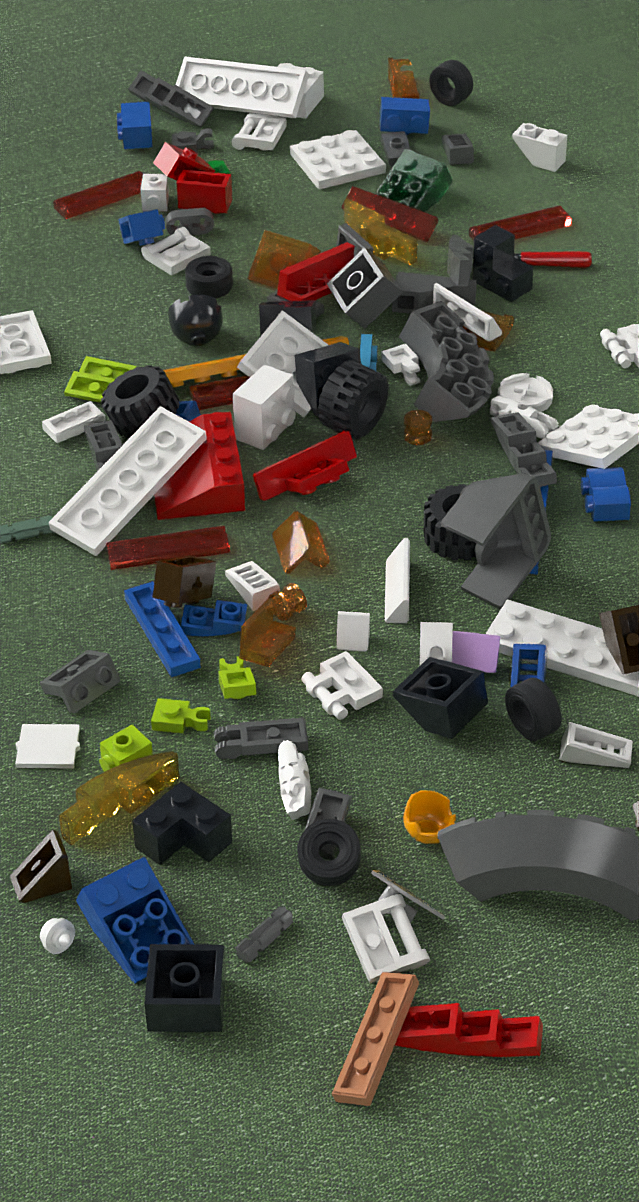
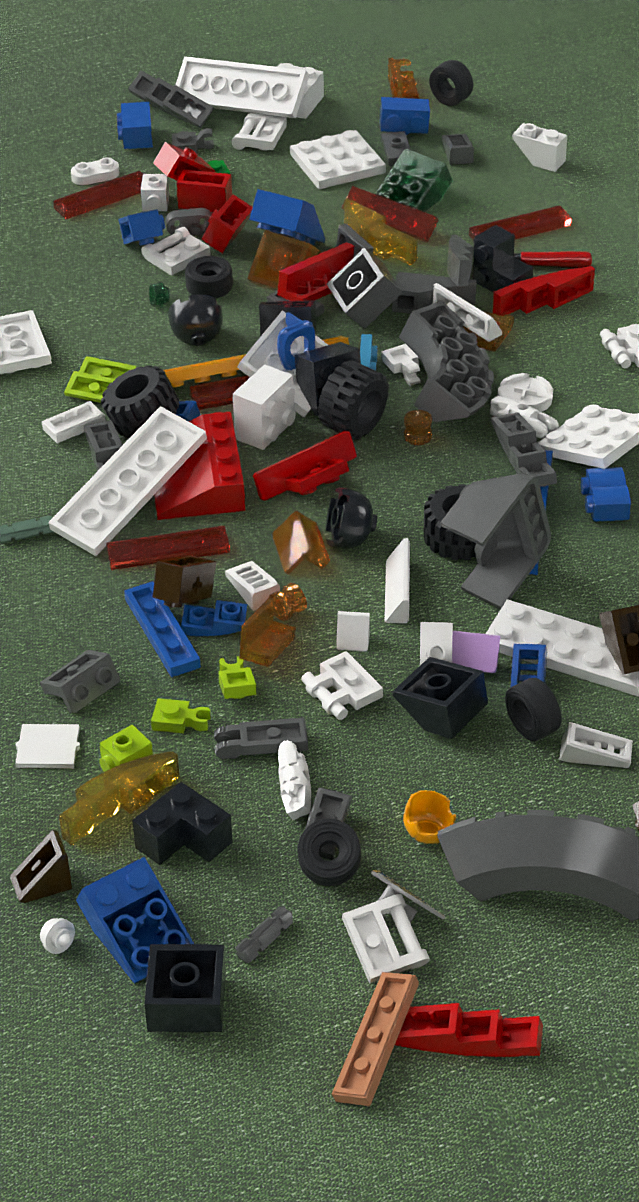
none -> white plate [71,157,119,185]
none -> clear green plate [148,282,170,308]
none -> red brick [201,194,252,254]
none -> blue slope [249,189,326,246]
none -> blue piece [277,312,316,370]
none -> black cylinder [326,487,377,548]
none -> red slope [493,266,595,319]

